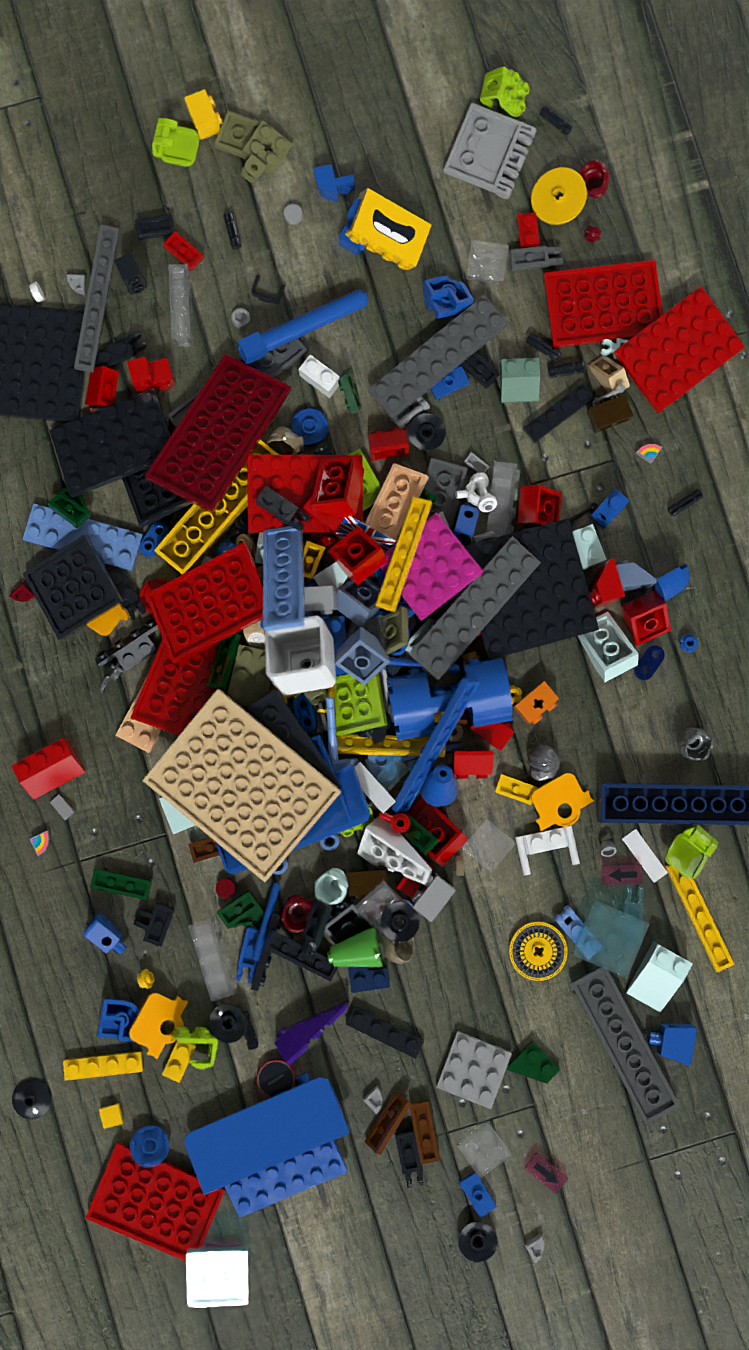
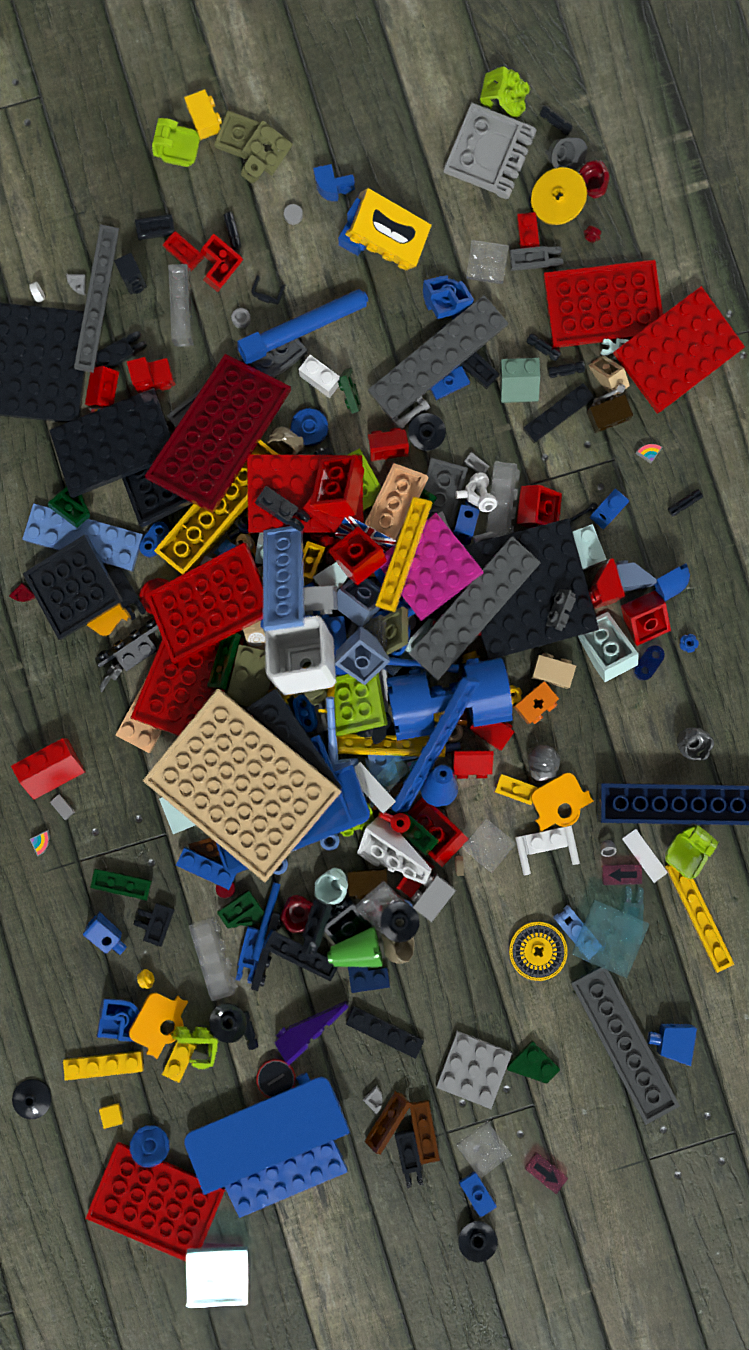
light grey tile [524,1234,544,1263] -> none
light aqua slope [626,941,692,1012] -> none
none -> blue plate [176,847,236,890]
none -> red brick [200,233,244,292]
none -> tan brick [531,653,576,689]
none -> dark grey piece [545,138,587,169]
none -> dark grey hinge [546,589,576,631]

